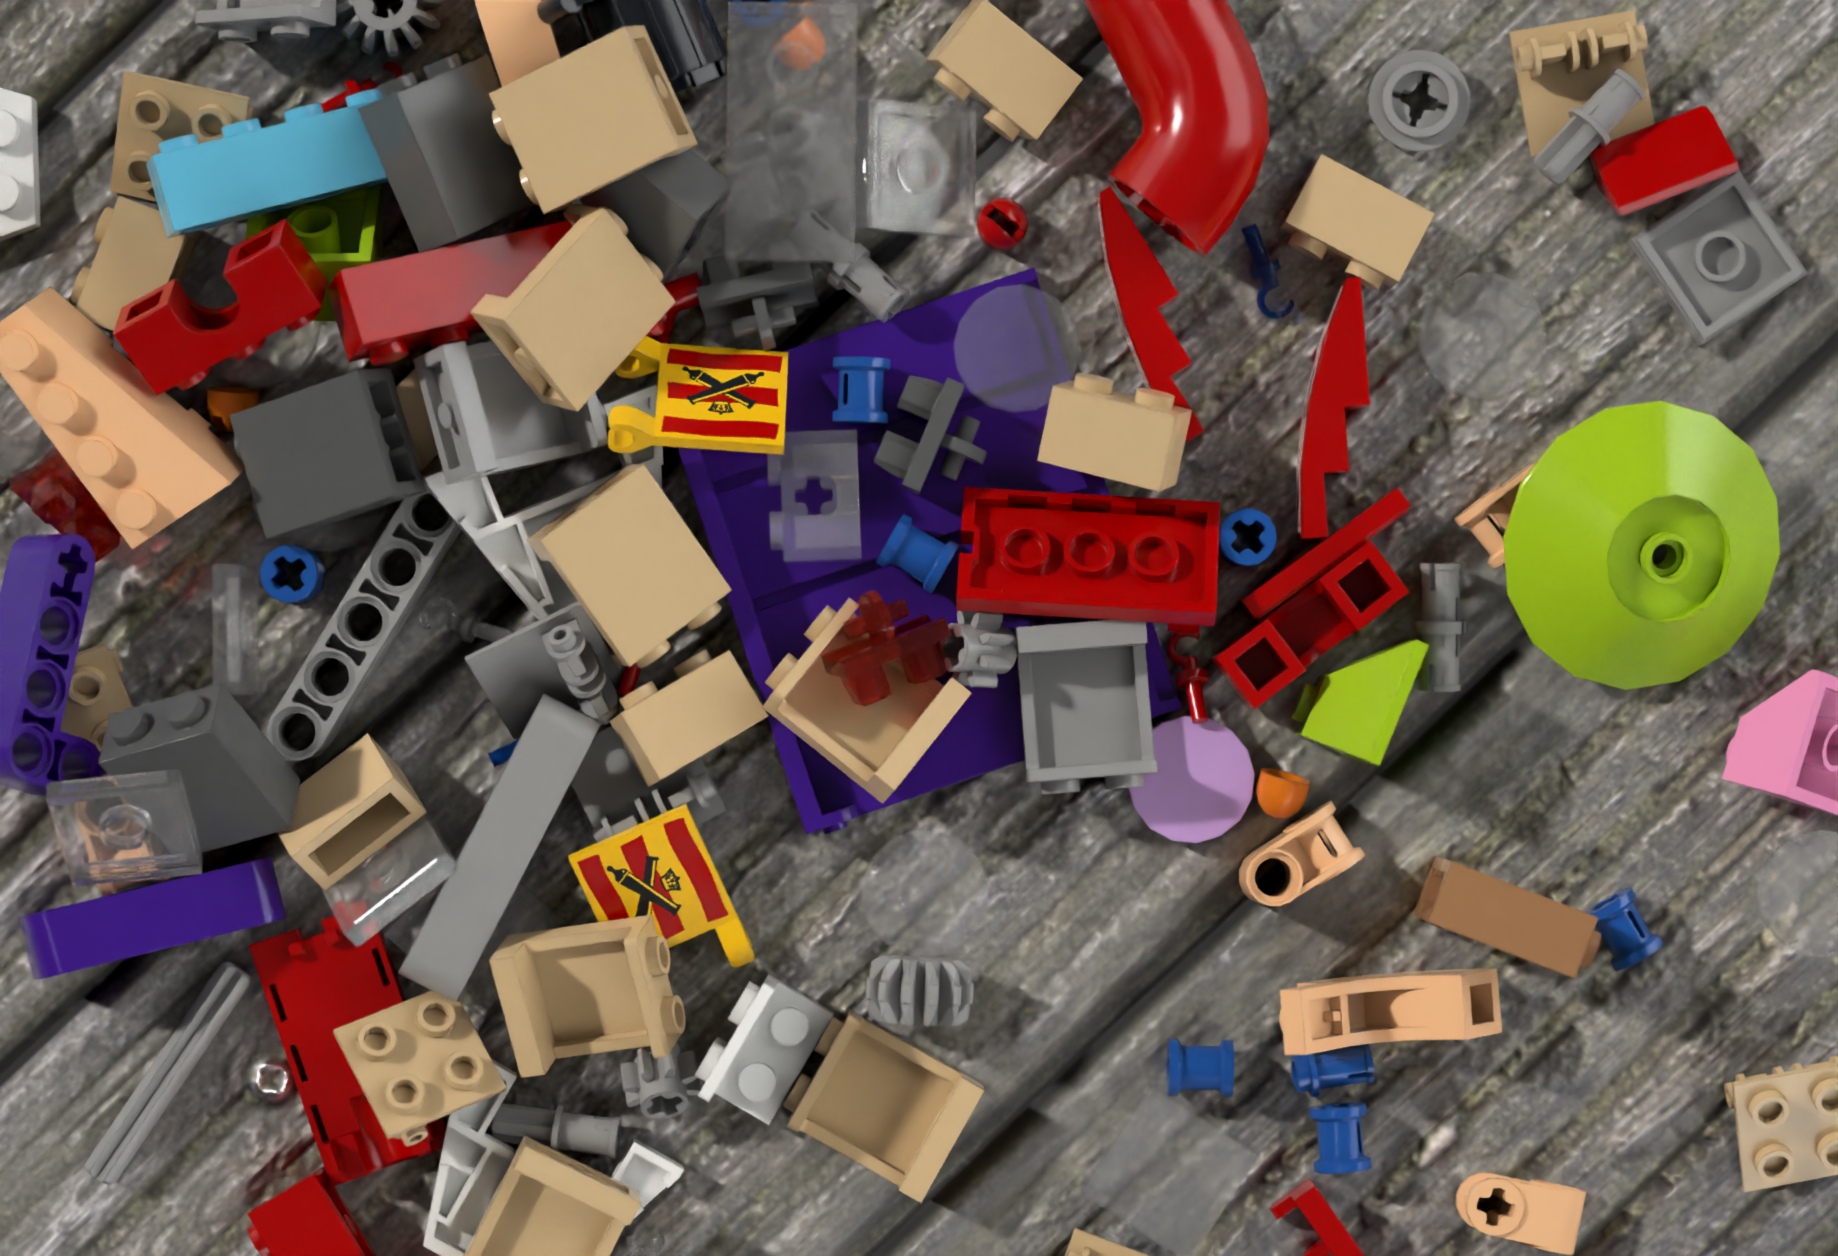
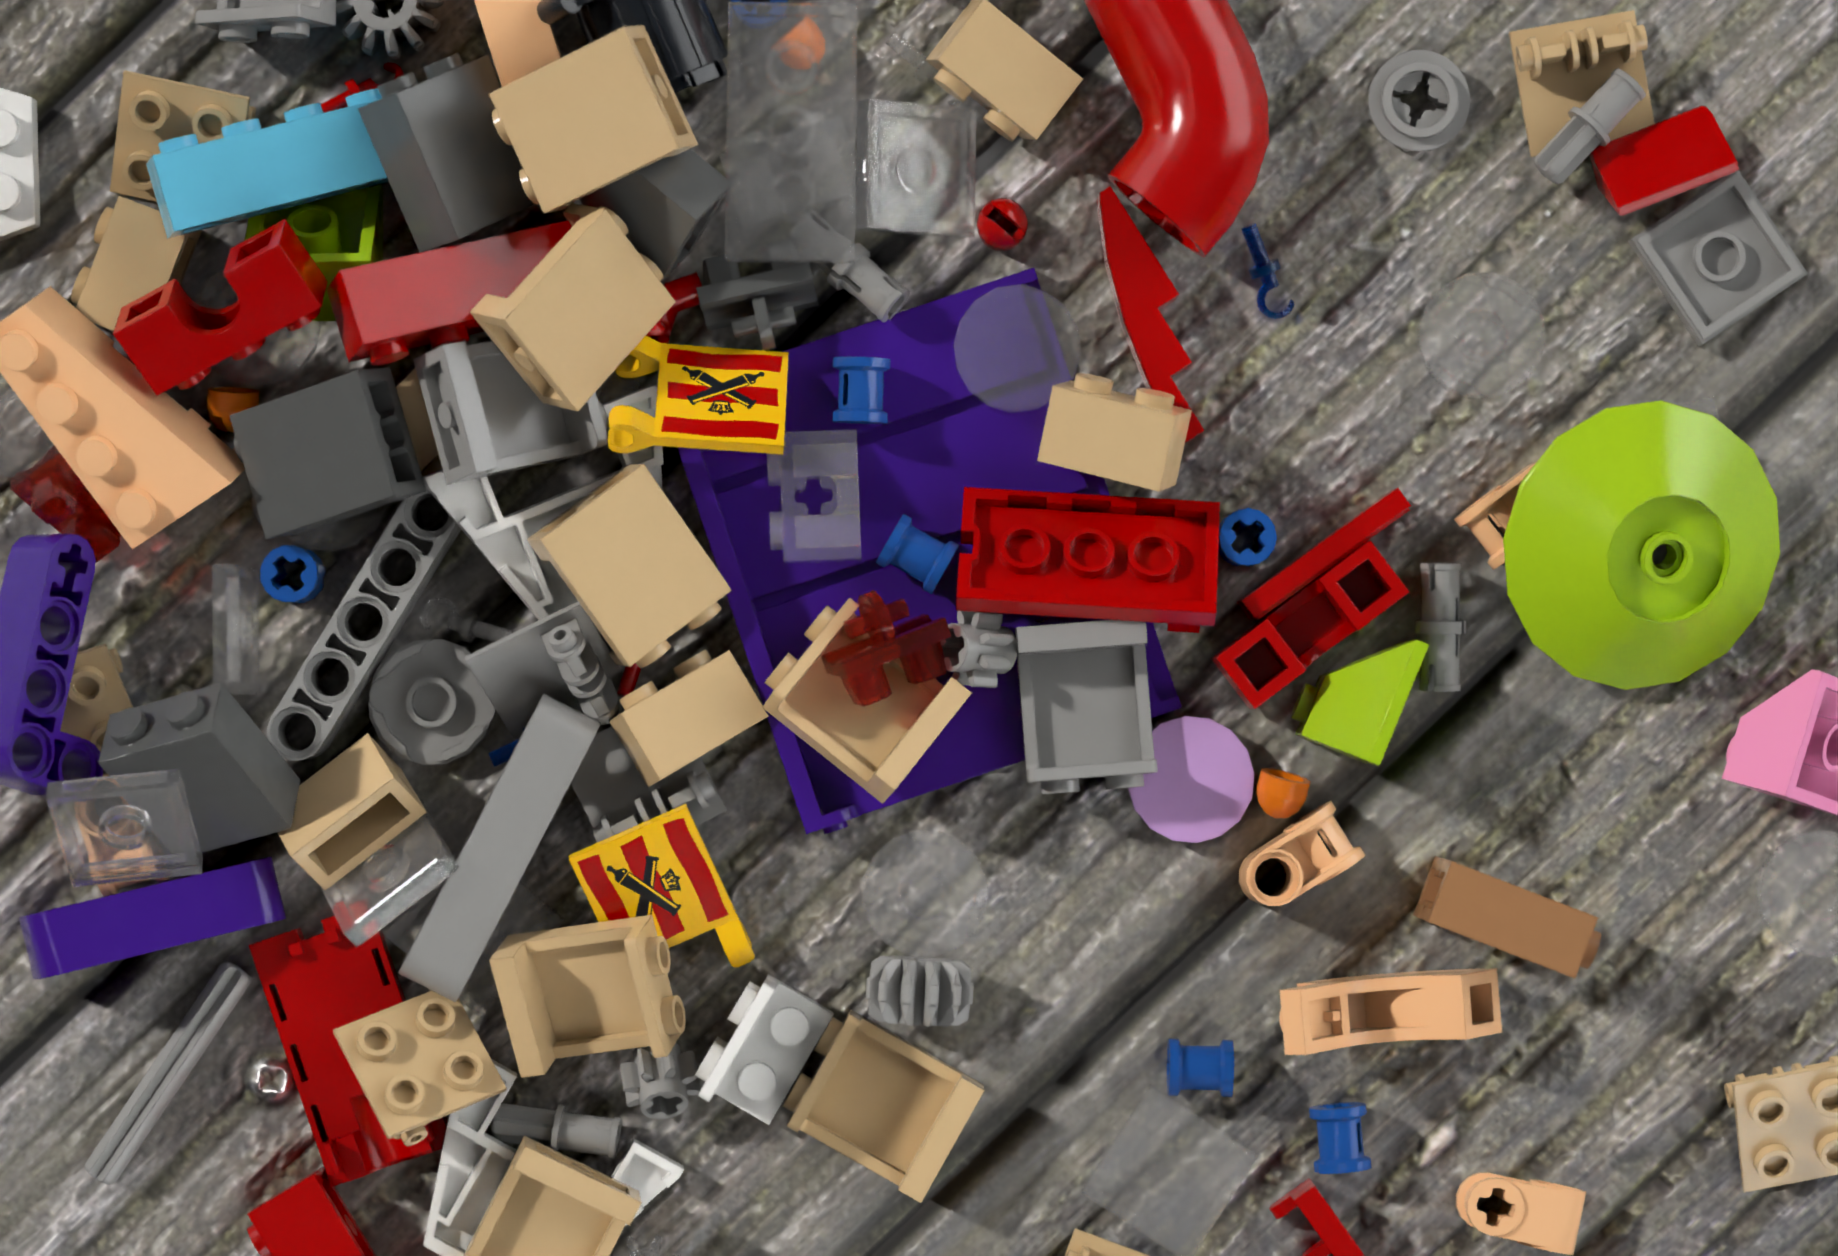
dark grey hips [874,375,988,495] -> none
red hand [1167,632,1209,724] -> none
tan piece [1280,154,1435,290] -> none
blue pin [1290,1044,1375,1097] -> none
red slope [1296,277,1370,541] -> none
blue bush [1585,887,1663,972] -> none
none -> light grey tile [369,639,496,765]

